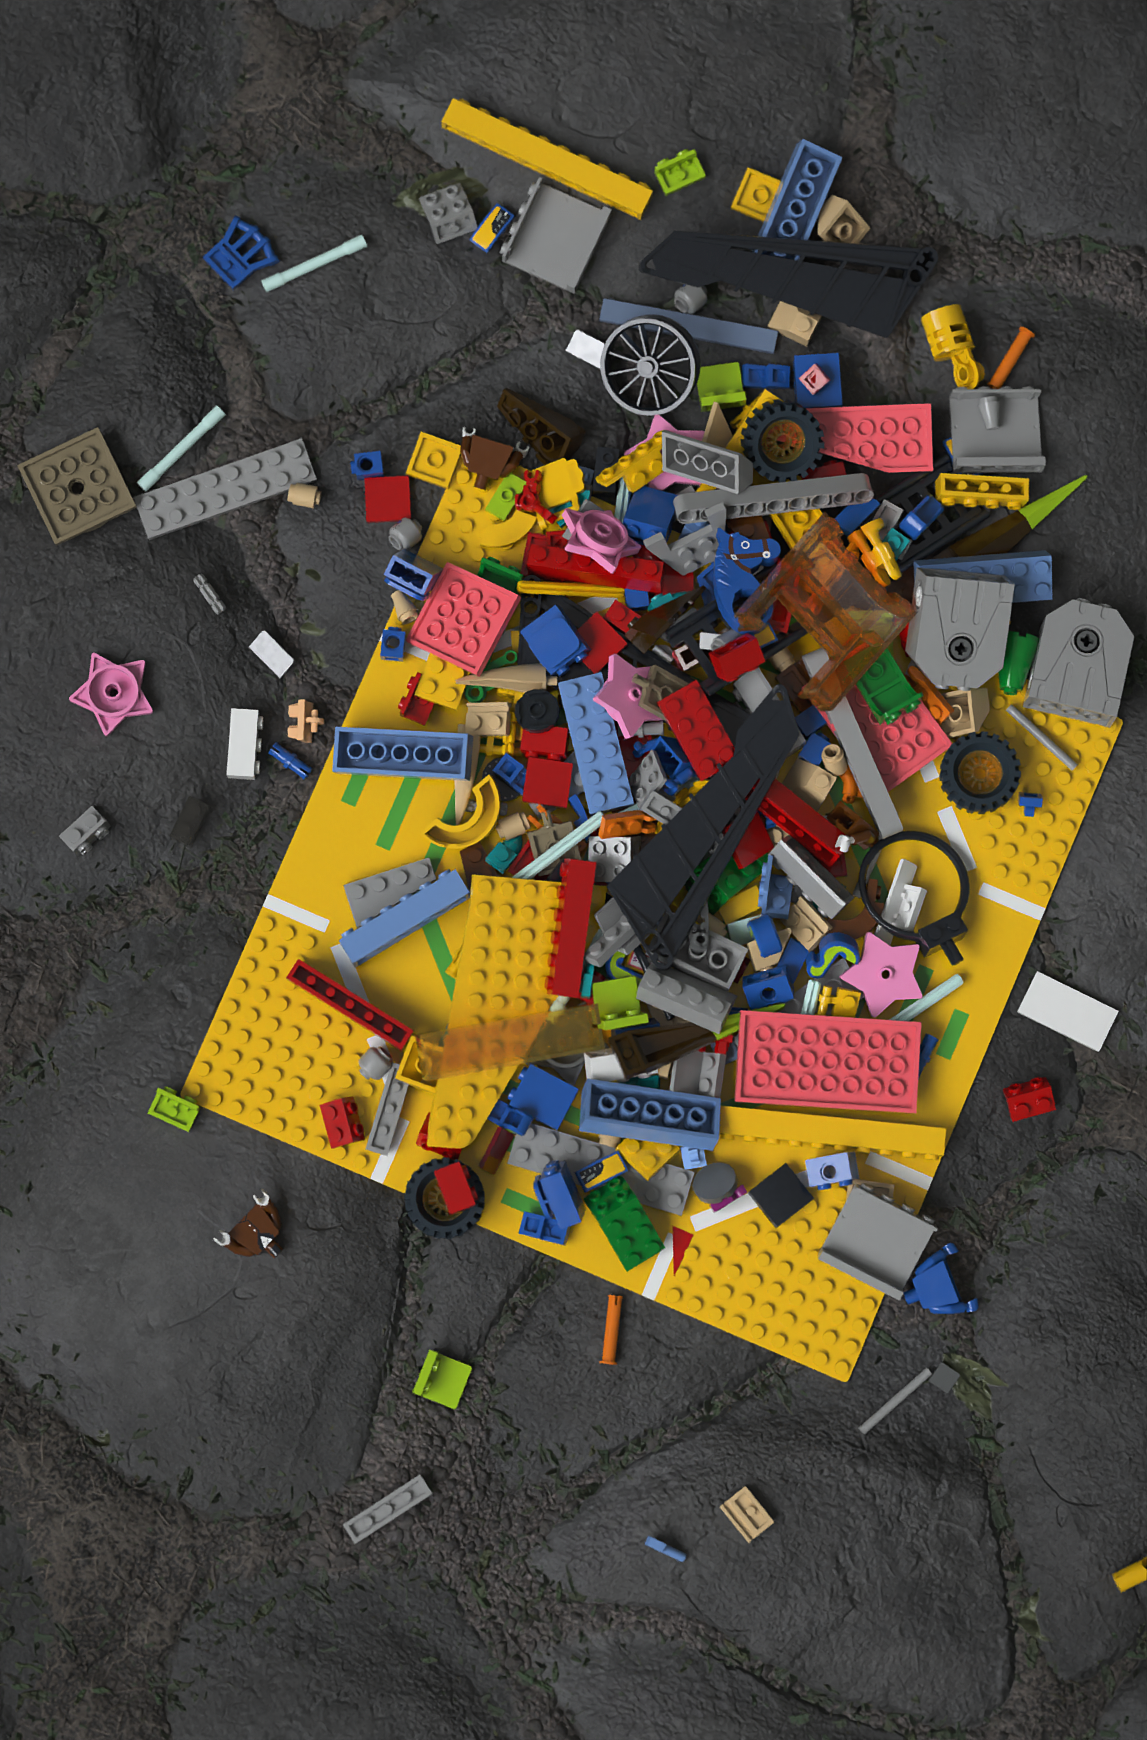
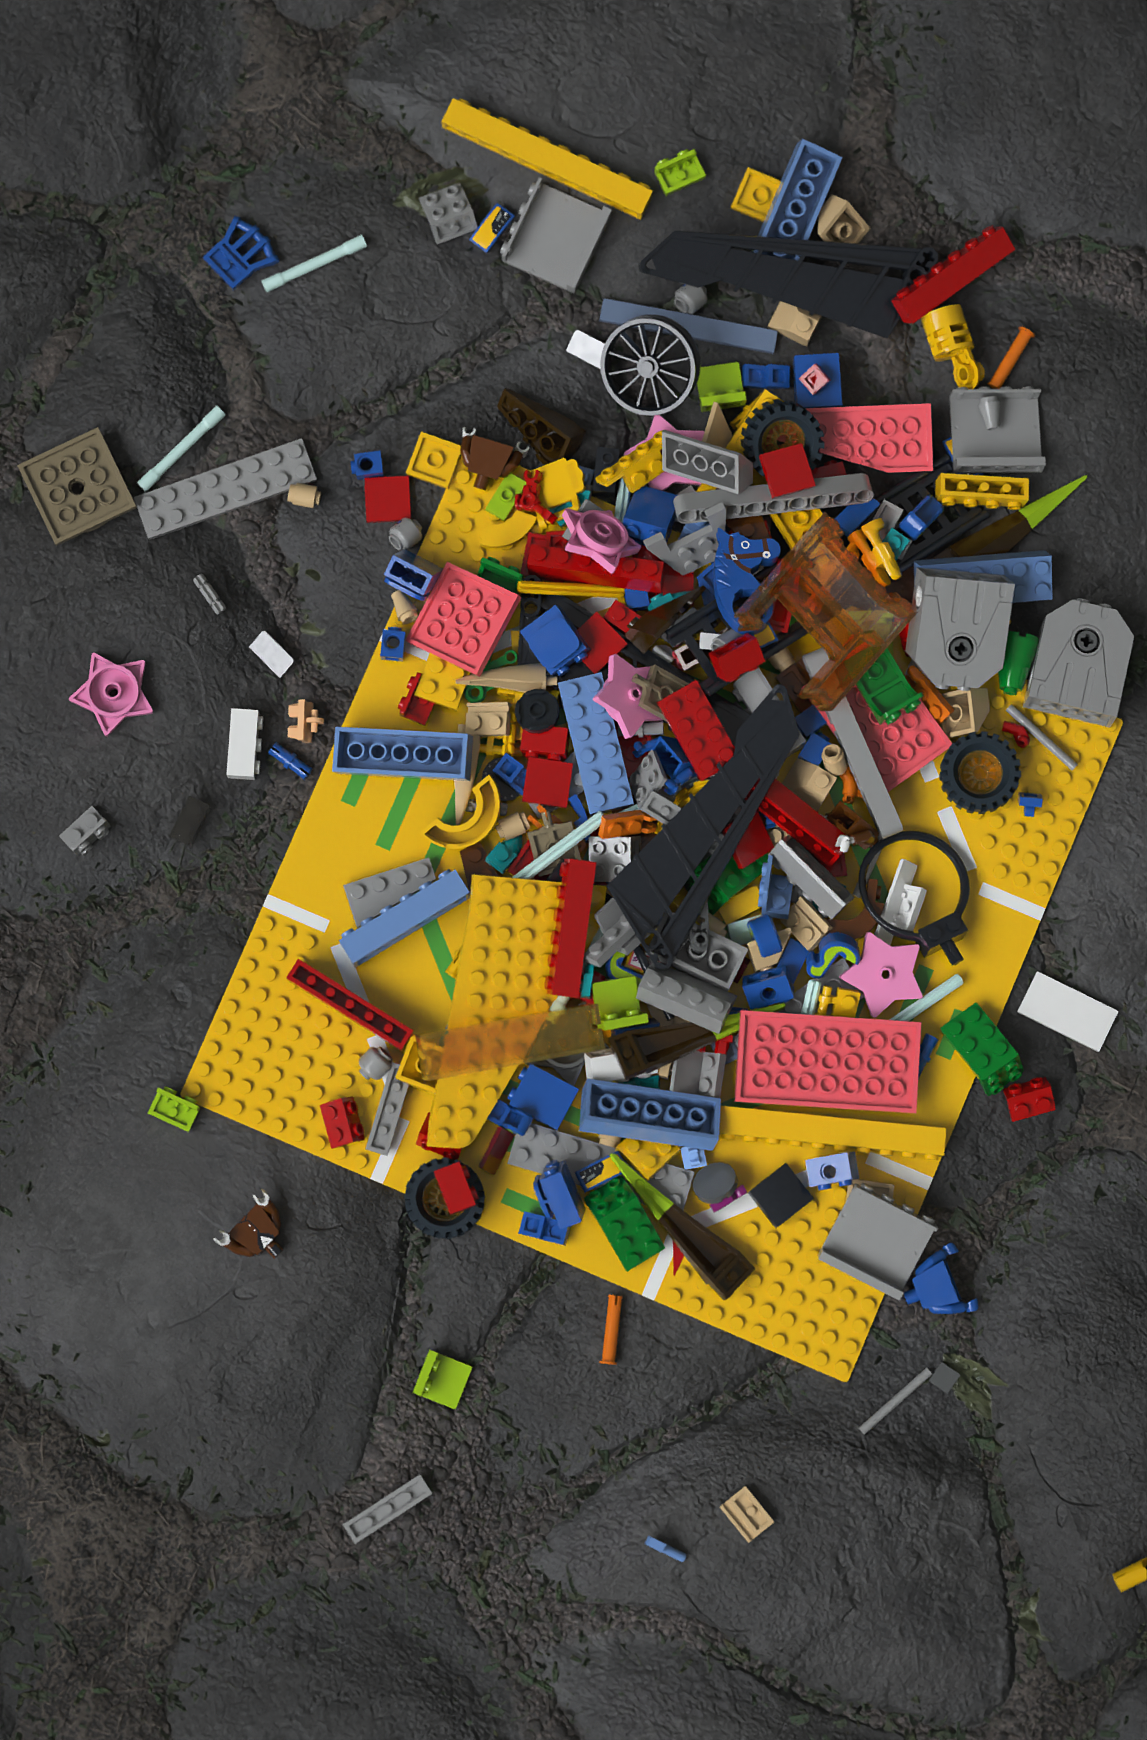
none -> dark brown plate [610,1153,755,1301]
none -> red tile [759,443,816,499]
none -> red brick [891,225,1015,324]
none -> green bracket [940,1002,1024,1096]
none -> red arm [1001,720,1030,748]

